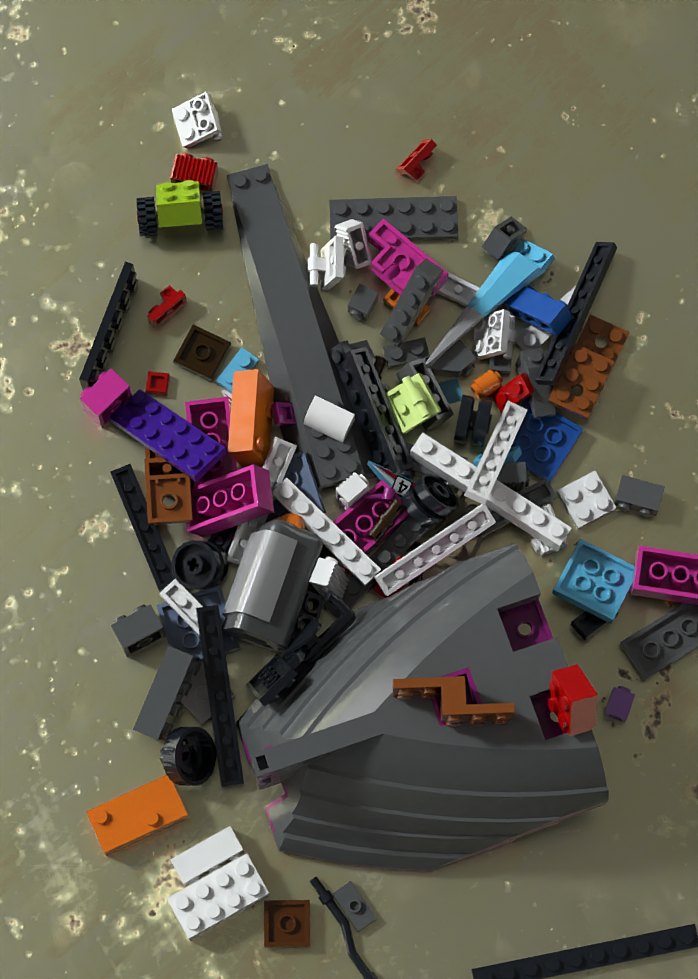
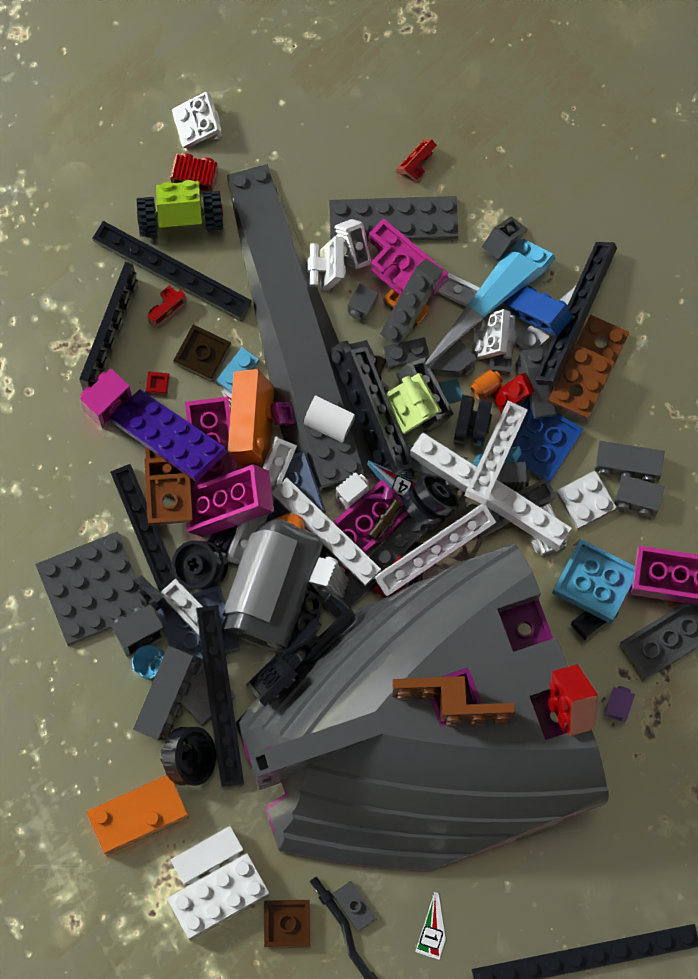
none -> dark grey plate [35,531,148,646]
none -> black plate [92,221,252,320]
none -> medium azure hair [132,644,165,680]
none -> black plate [135,575,172,615]
none -> sticker [415,892,446,960]
none -> dark grey brick [594,441,665,483]

